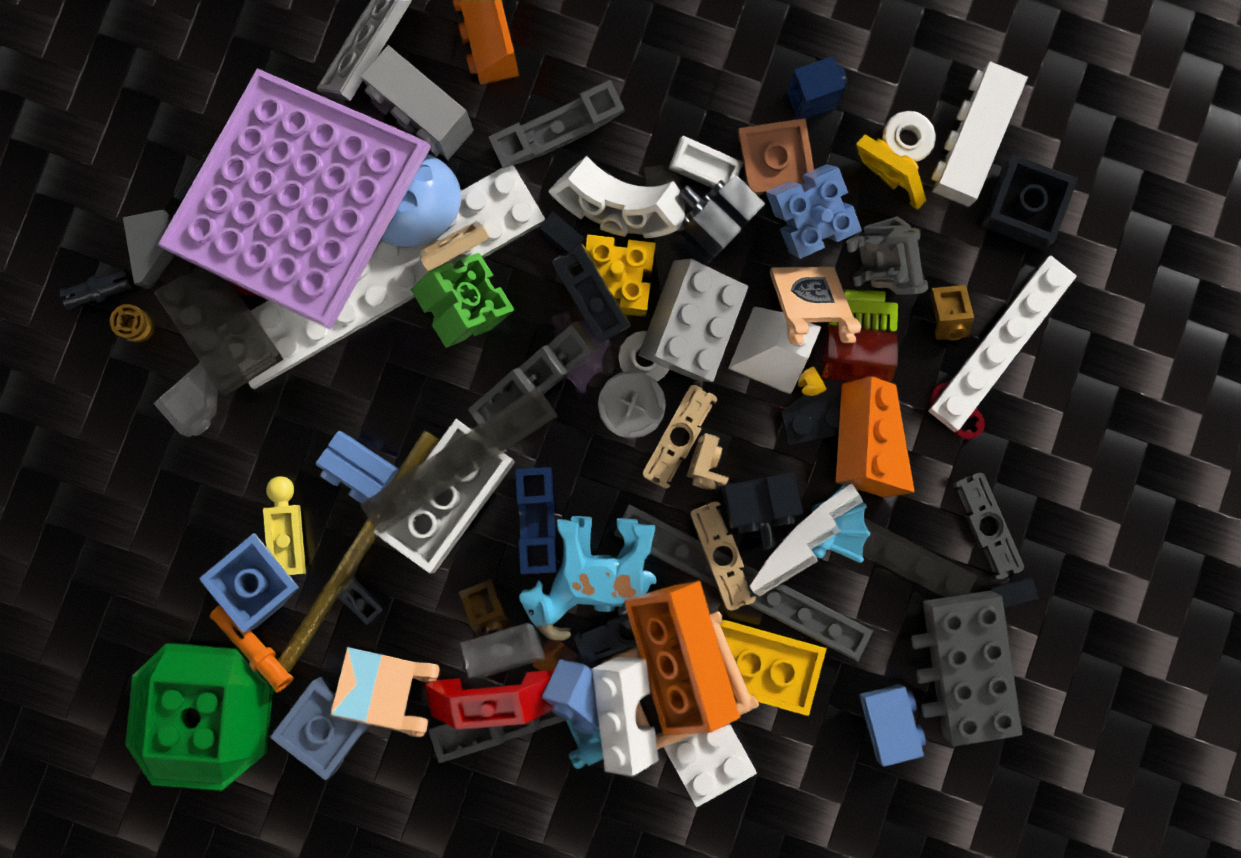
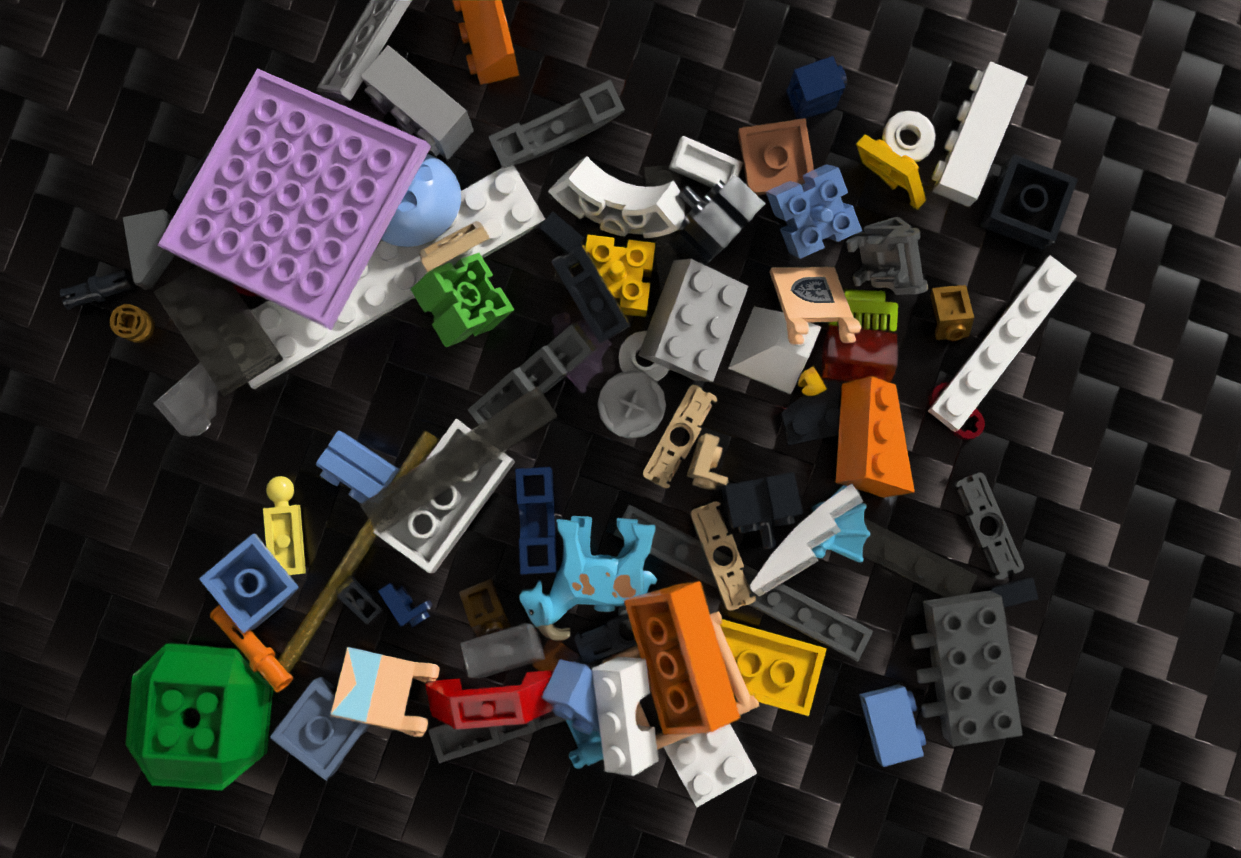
none -> dark blue bracket [378,583,433,628]

